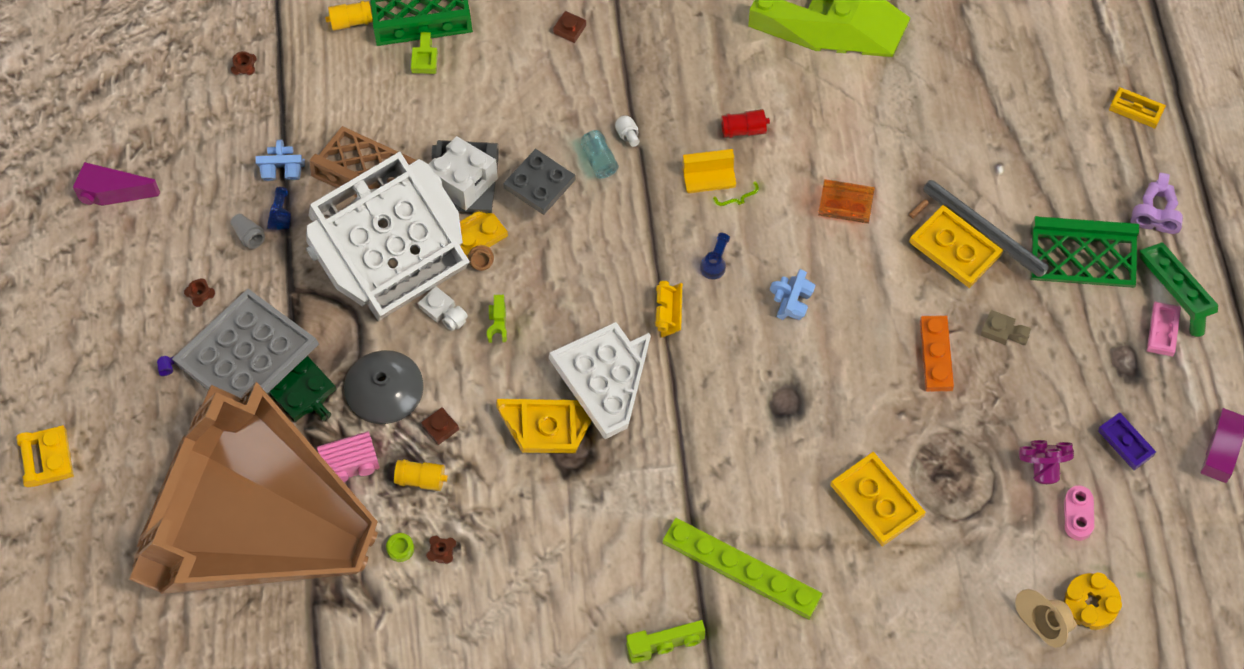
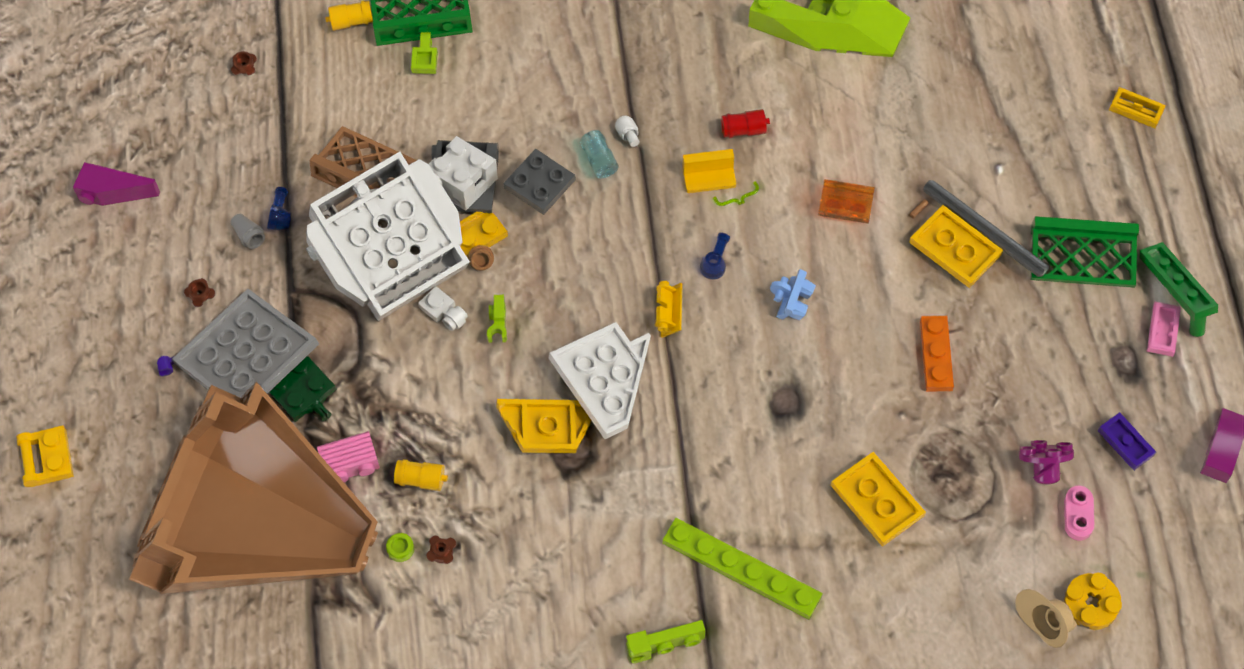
light blue hips [256,140,305,181] -> none
dark grey dish [344,350,424,424] -> none
copper plate [421,407,459,445] -> none
copper plate [553,11,587,43] -> none
dark tan plate [981,310,1031,345] -> none
lavender piece [1130,173,1183,234] -> none

